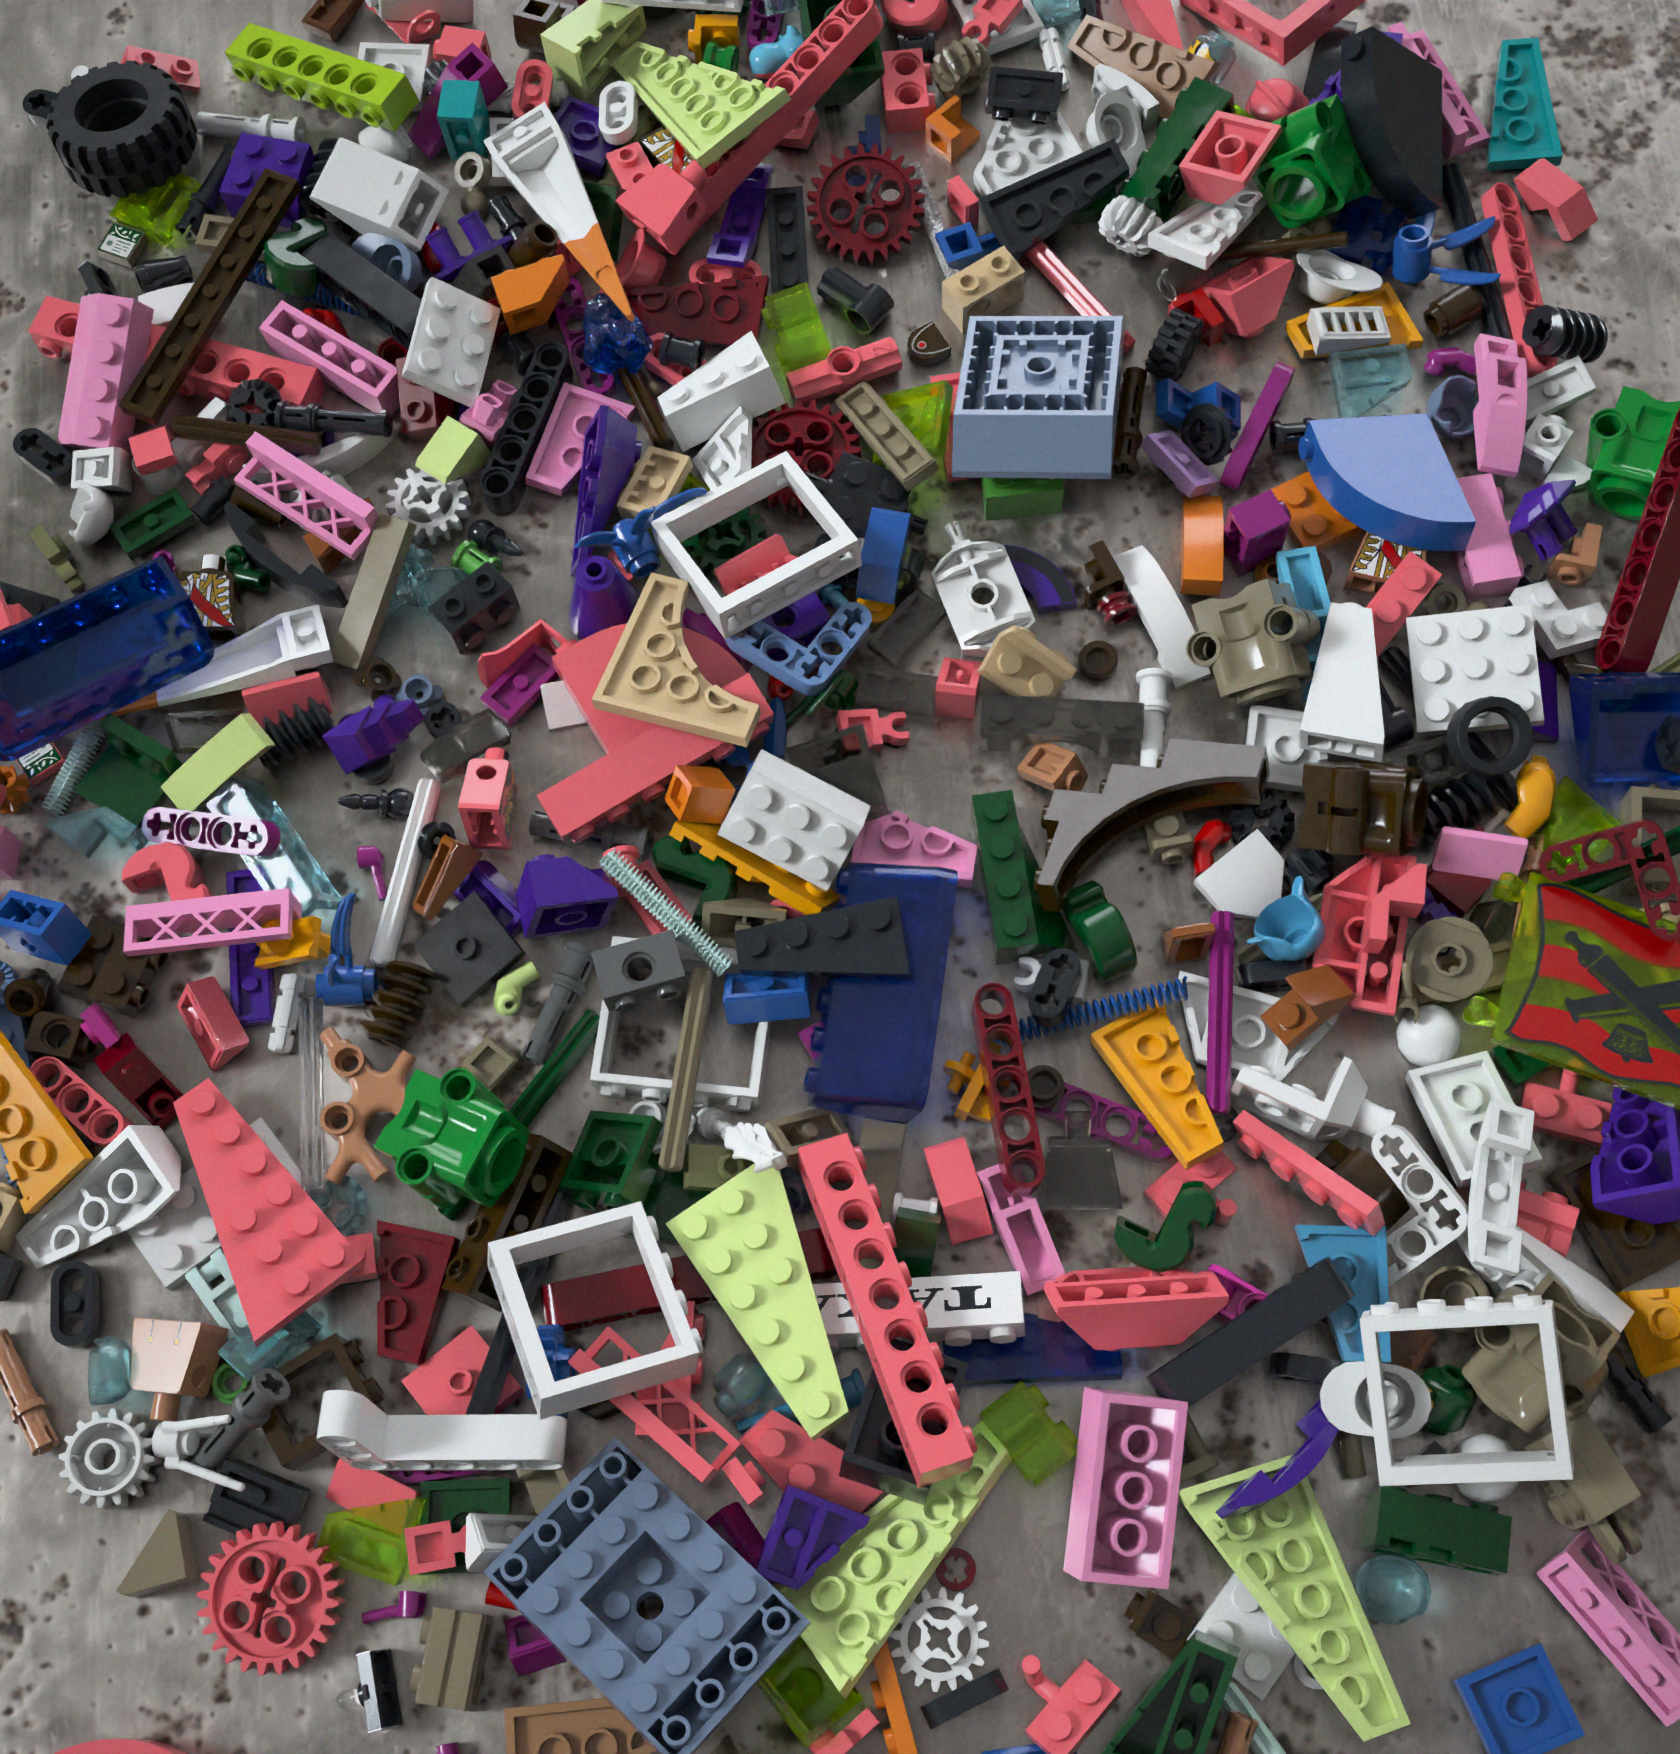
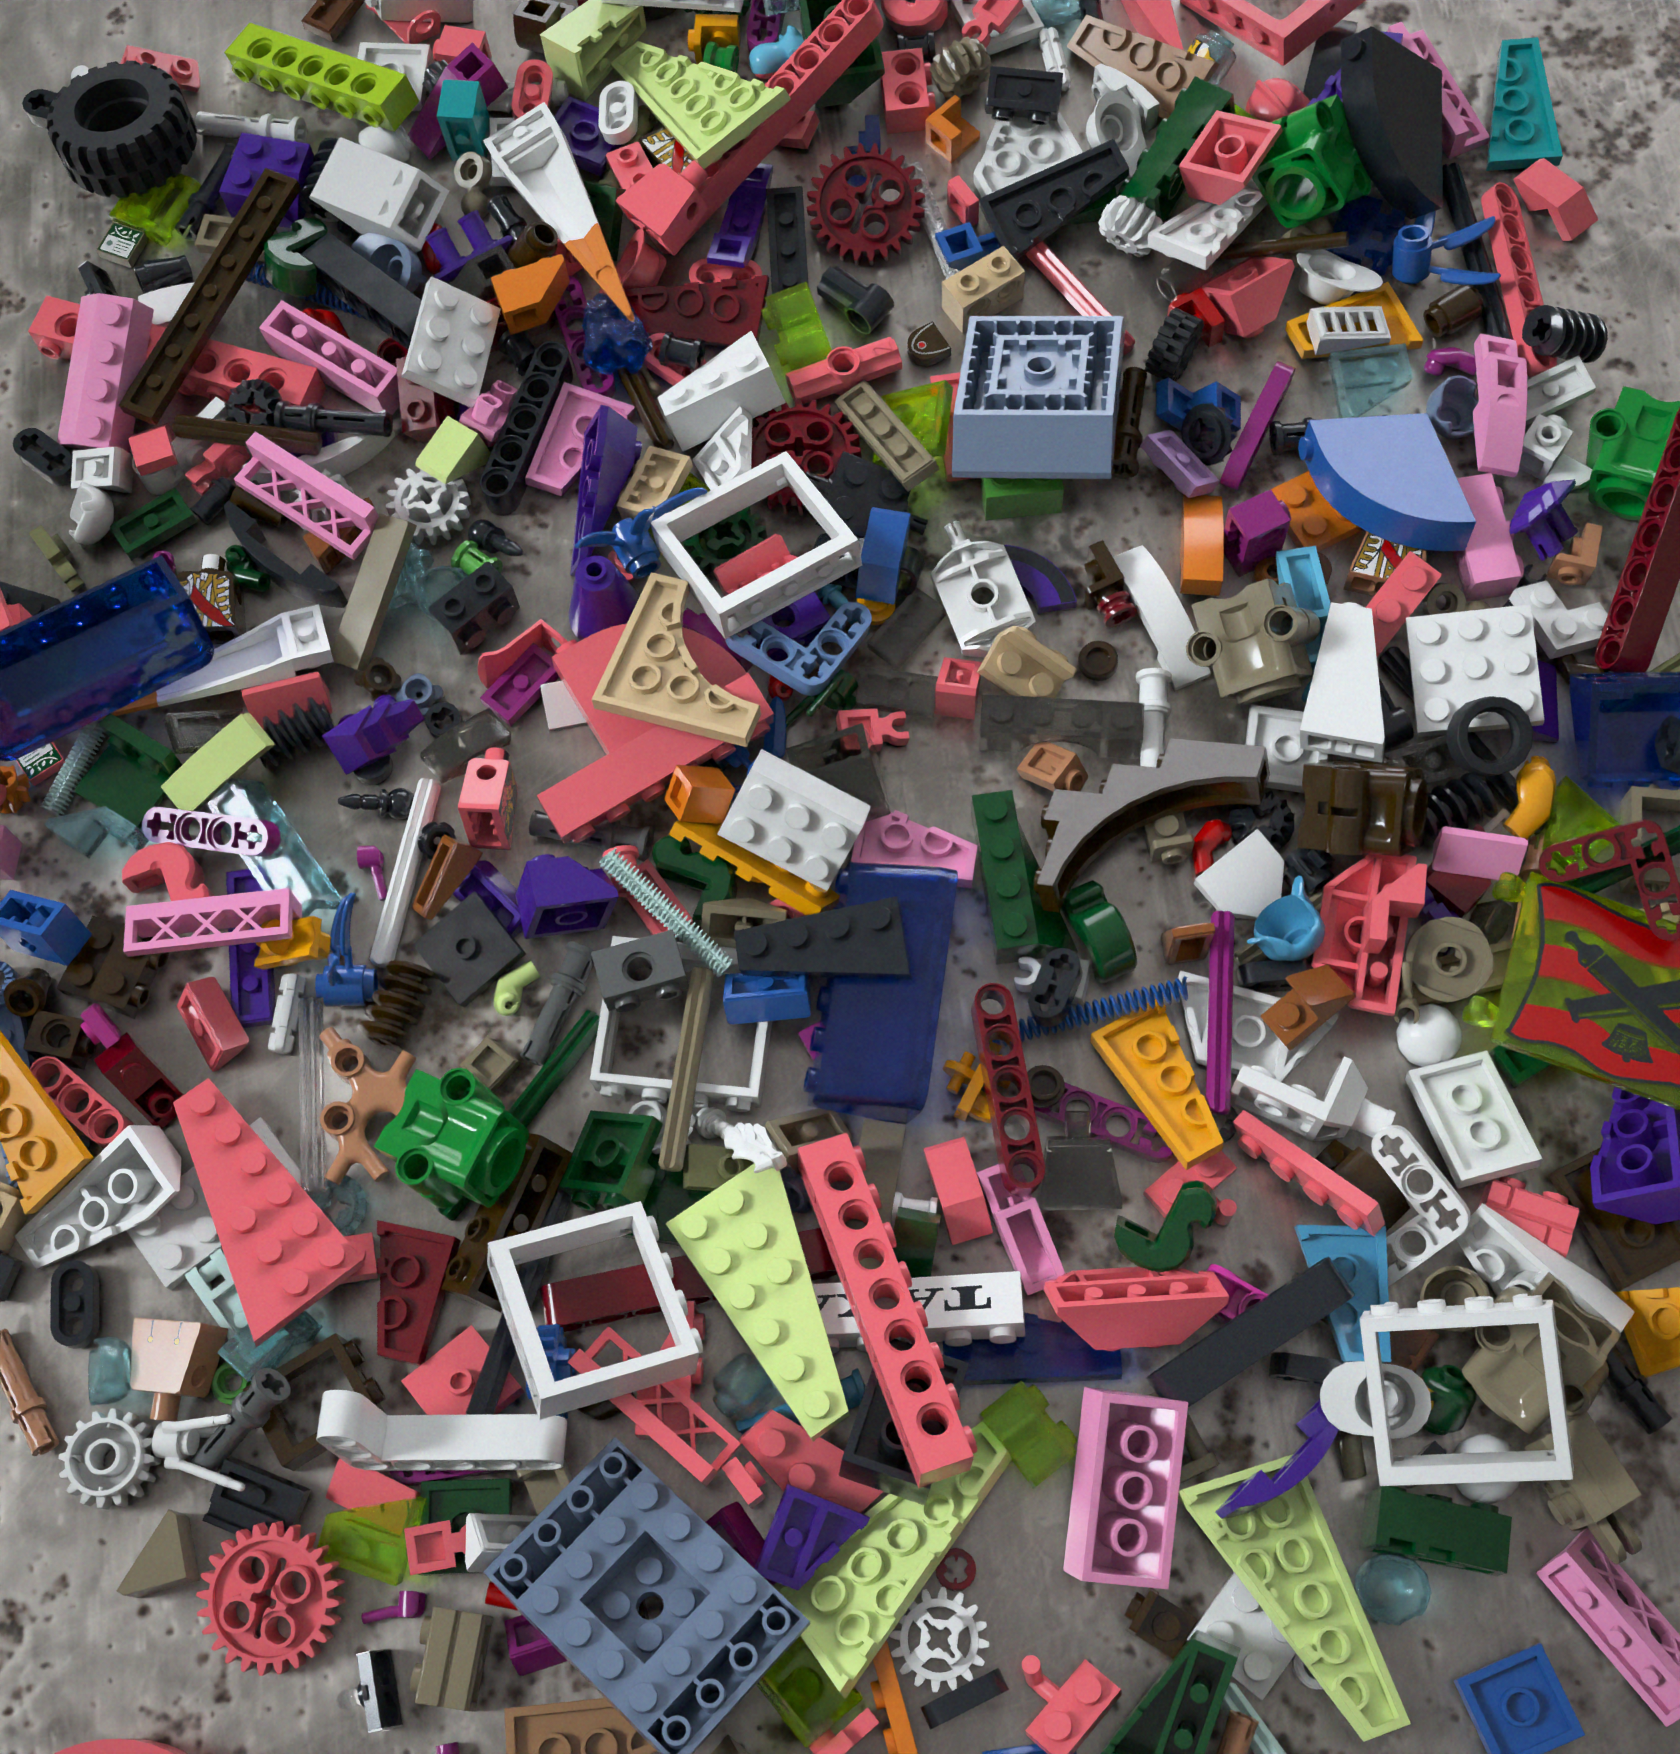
white slope [1468,1099,1535,1276] -> none
coral plate [1519,1058,1612,1148] -> none

